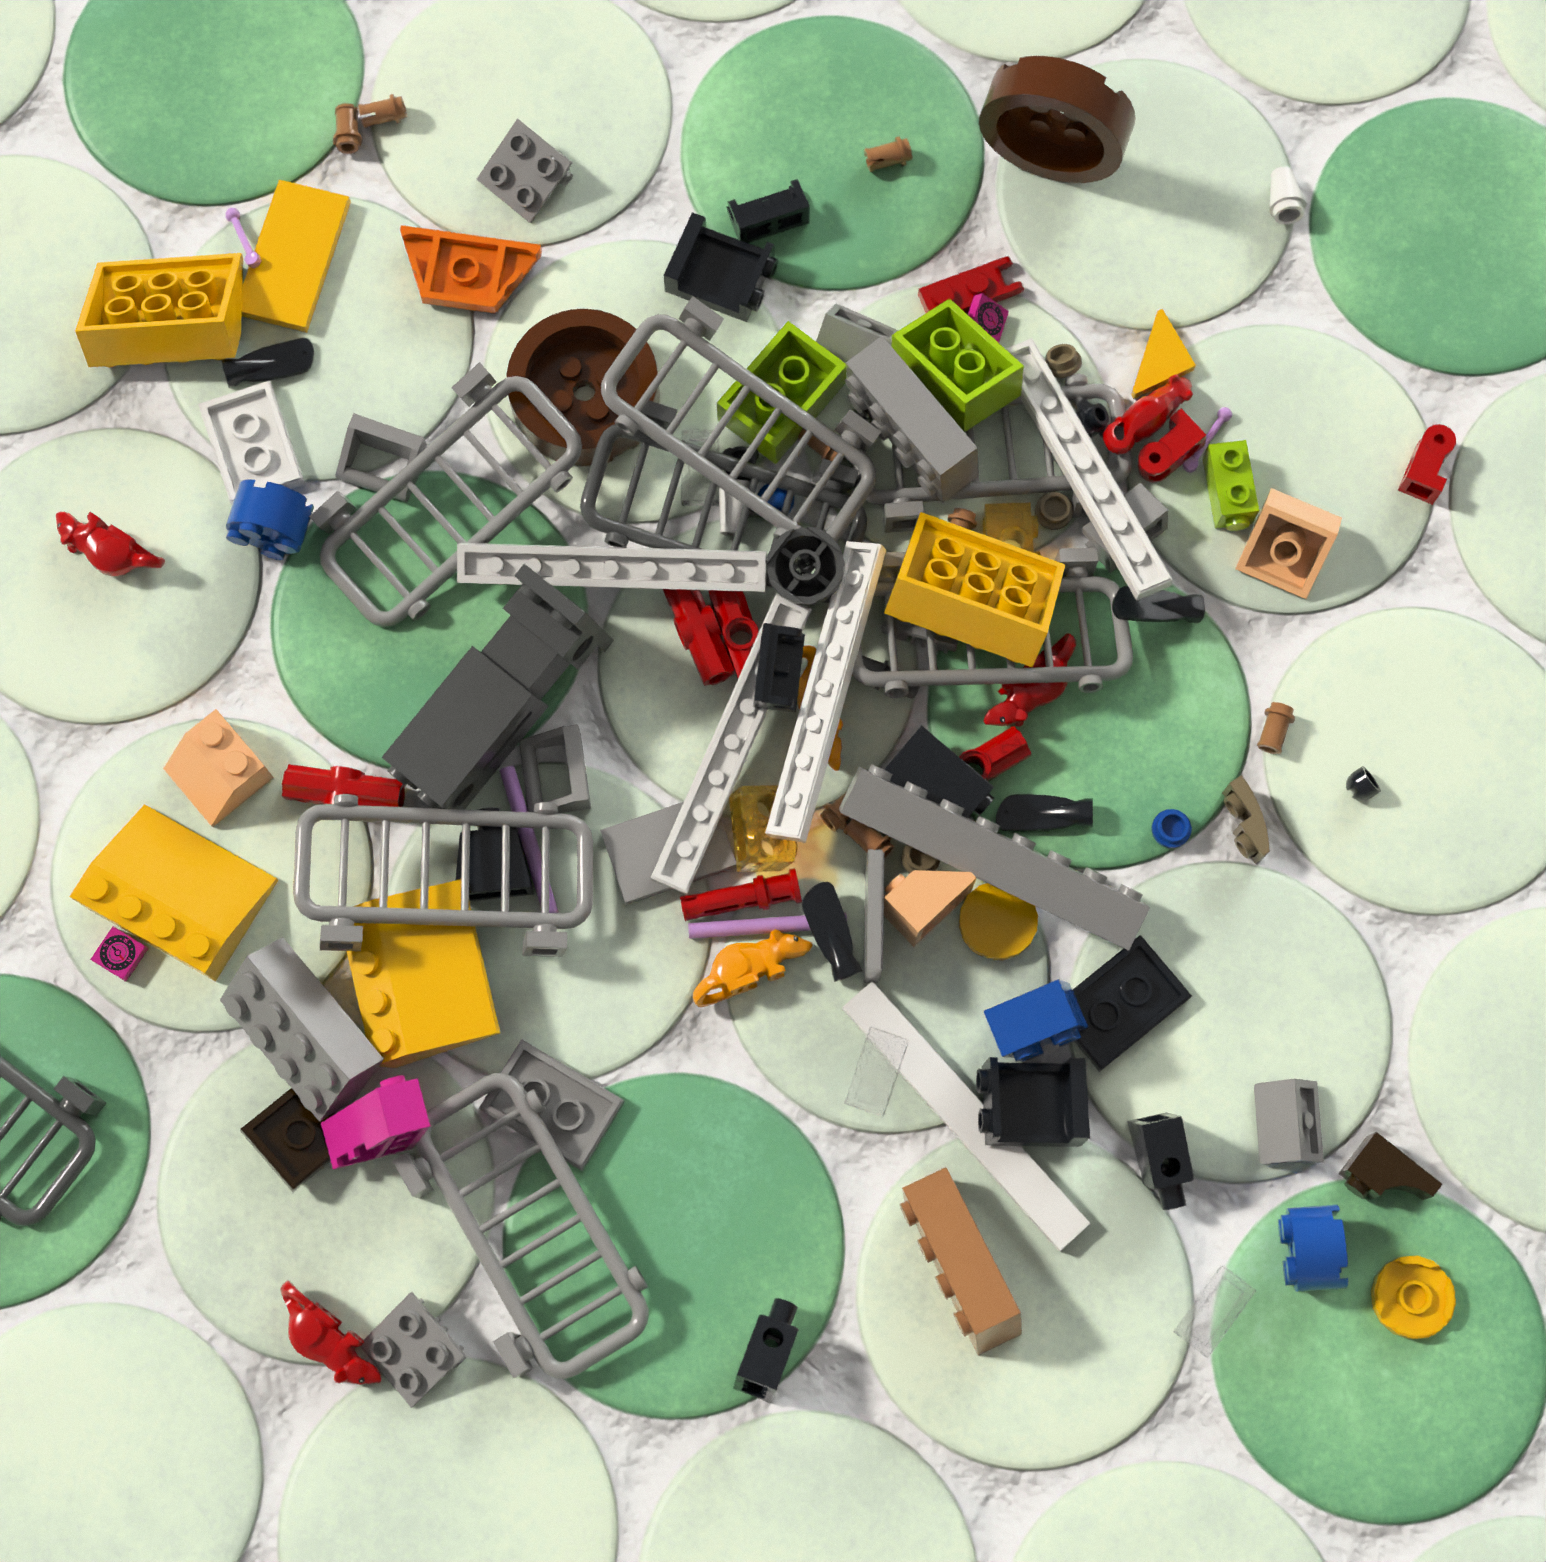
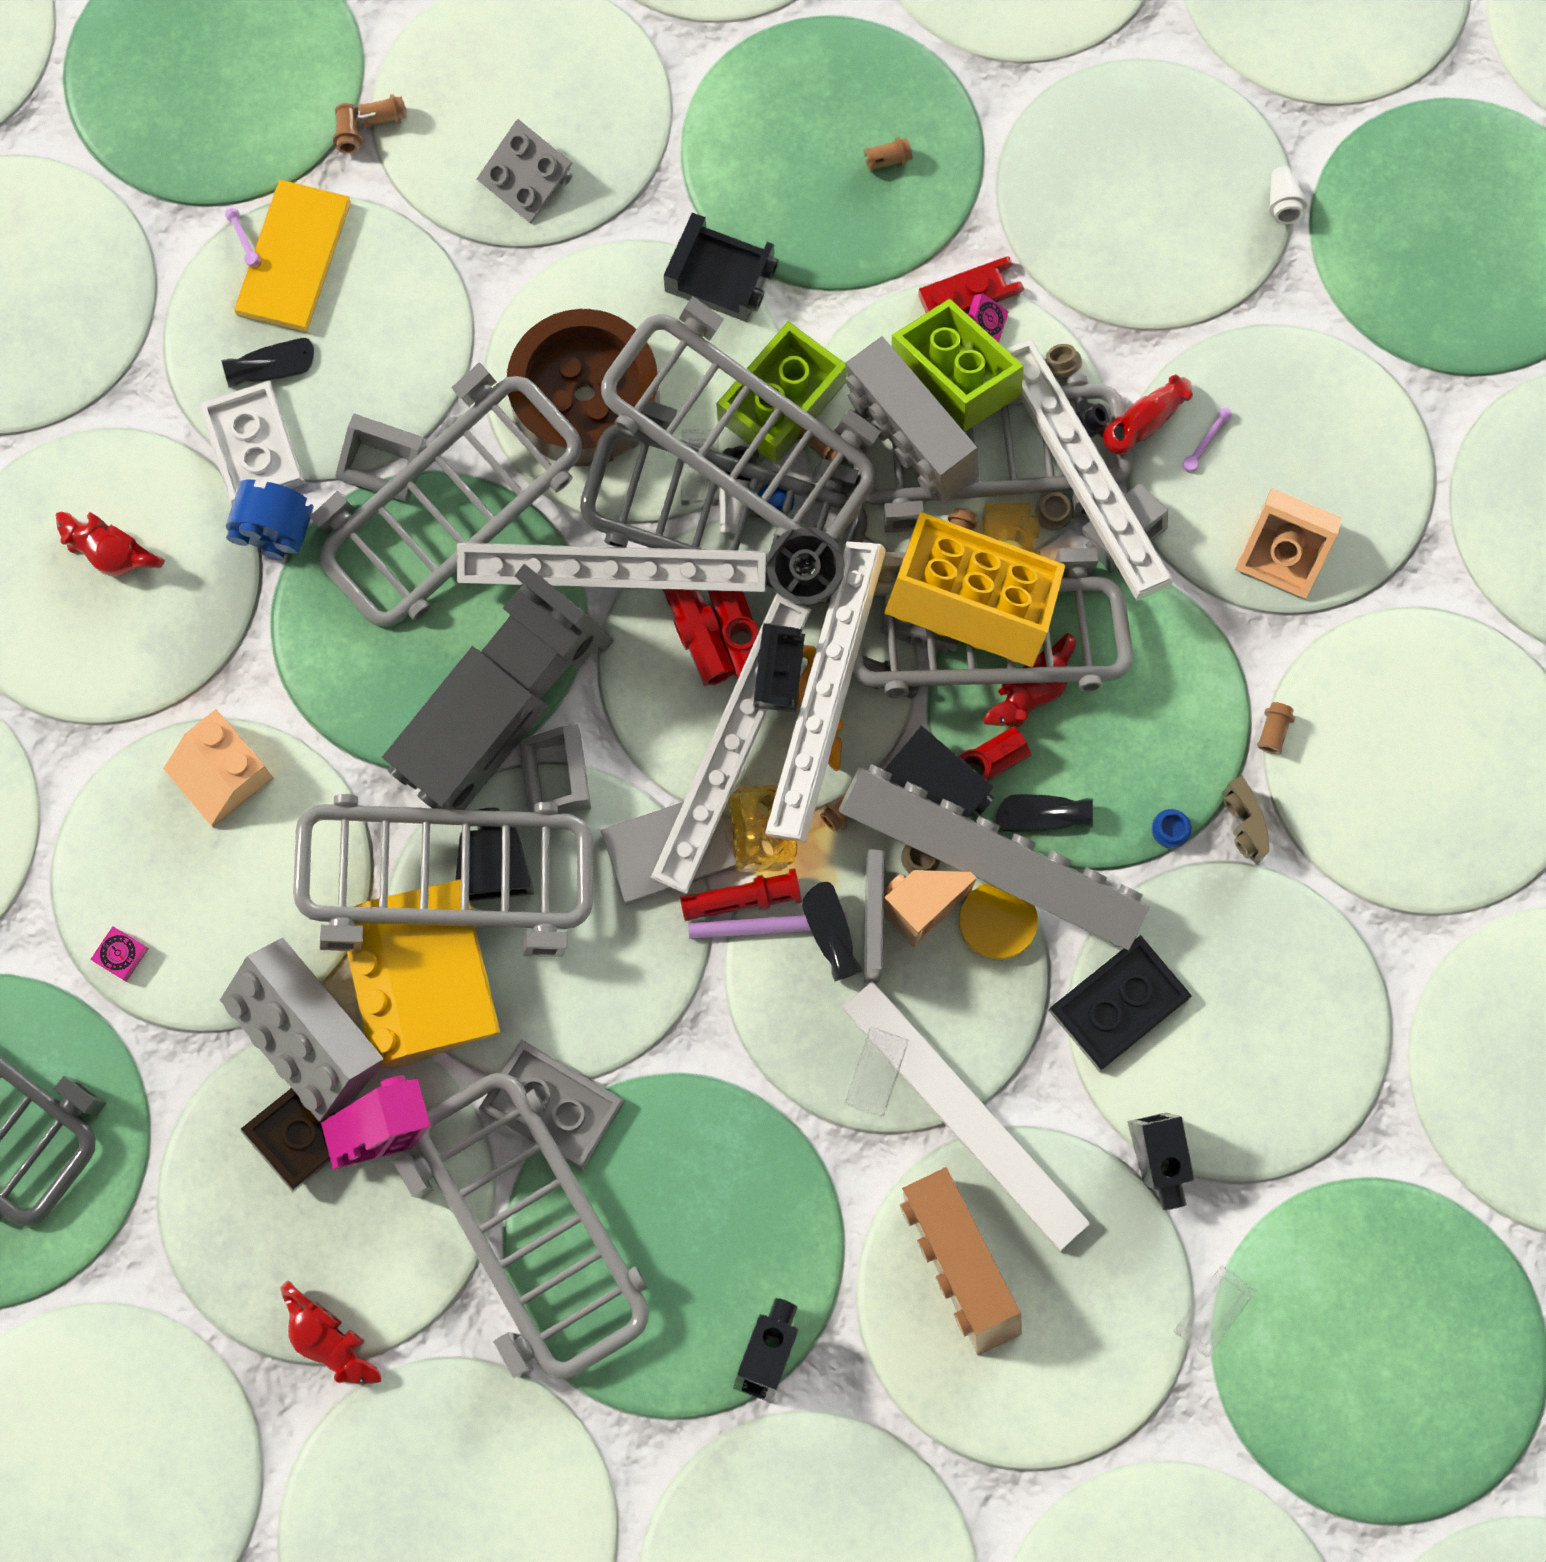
yellow slope [70,804,278,982] -> none
yellow slope [75,253,243,367] -> none
red piece [282,764,405,807] -> none
light grey hinge [360,1292,466,1408] -> none
orange wing [400,225,542,314] -> none
lavender bar [500,766,559,913] -> none
light orange animal [693,929,813,1007] -> none
black hinge [727,179,810,243] -> none
light grey panel [816,303,899,363] -> none
medium nougat pin [843,819,894,859] -> none
black panel [976,1057,1090,1147] -> none
reddish brown brick [979,56,1136,183] -> none
blue brick [983,979,1088,1062] -> none
black piece [1112,586,1205,623] -> none
yellow tile [1131,309,1196,399] -> none
red leg [1138,408,1207,483] -> none
lime brick [1202,440,1259,531] -> none
light grey panel [1254,1078,1324,1165] -> none
blue brick [1278,1205,1348,1292] -> none
dark brown arch [1338,1132,1443,1200] -> none
black hinge [1346,766,1381,800] -> none
yellow tile [1371,1256,1456,1339] -> none
red leg [1398,424,1456,505] -> none

